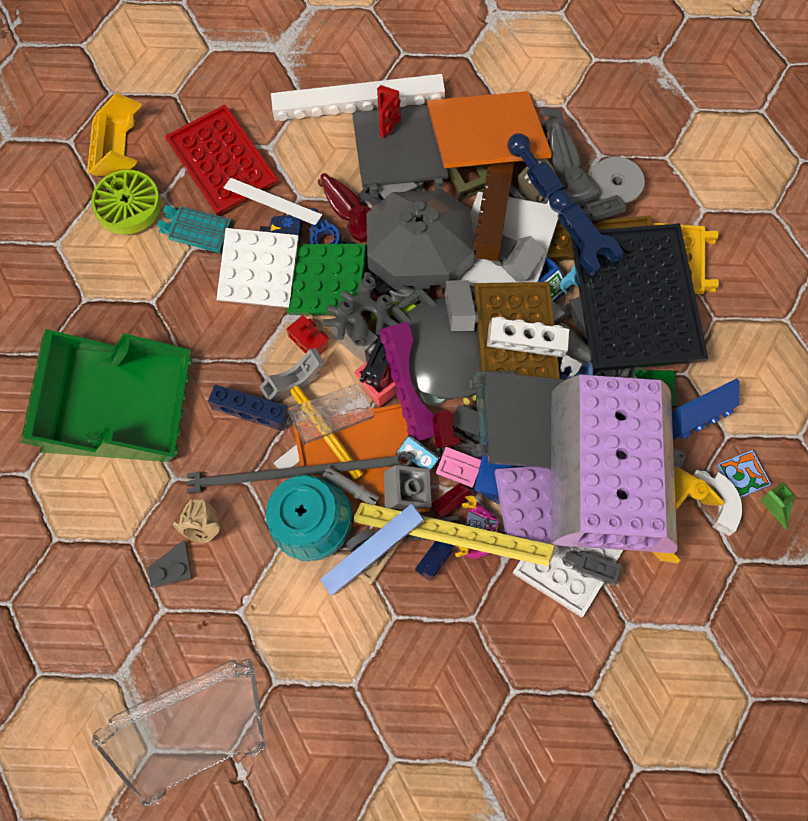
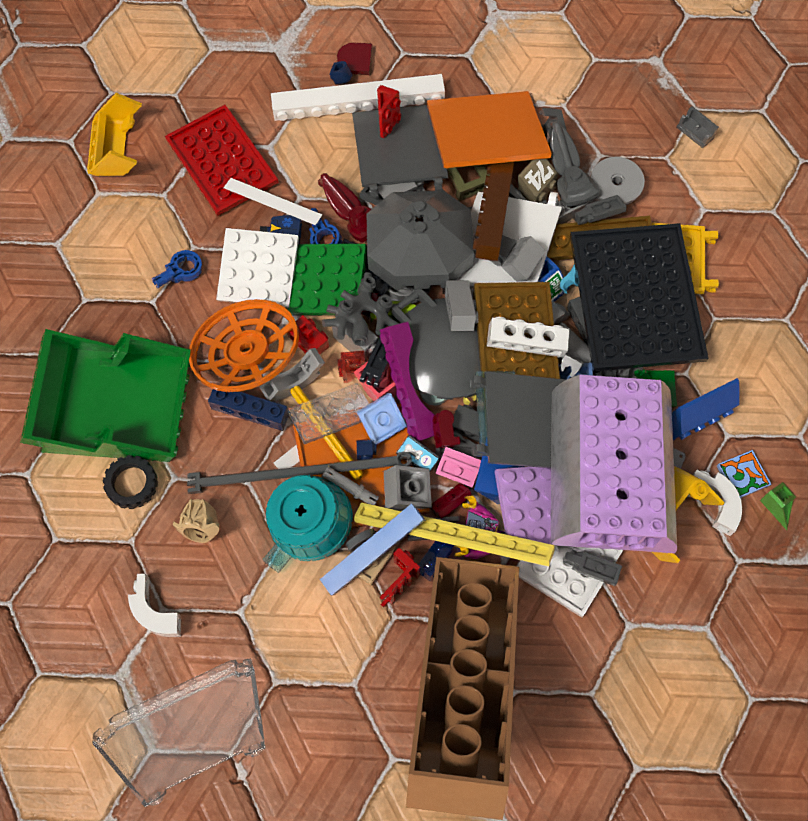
lime piece [92,170,162,235] -> none
dark grey wing [148,541,192,588] -> none
teal tile [157,205,232,253] -> none
dark blue piece [507,133,623,276] -> none
none -> black tyre [103,455,158,509]
none -> white arch [128,574,181,637]
none -> blue pin [152,250,202,288]
none -> orange dish [189,299,299,392]
none -> clear light blue plate [263,544,291,573]
none -> dark blue plate [329,61,353,85]
none -> dark red tile [337,43,372,75]
none -> clear red bracket [337,351,365,383]
none -> light blue tile [356,393,407,445]
none -> dark blue plate [356,440,376,460]
none -> red plate [379,548,420,607]
none -> medium nougat brick [406,557,519,820]
none -> dark grey hinge [676,106,719,148]

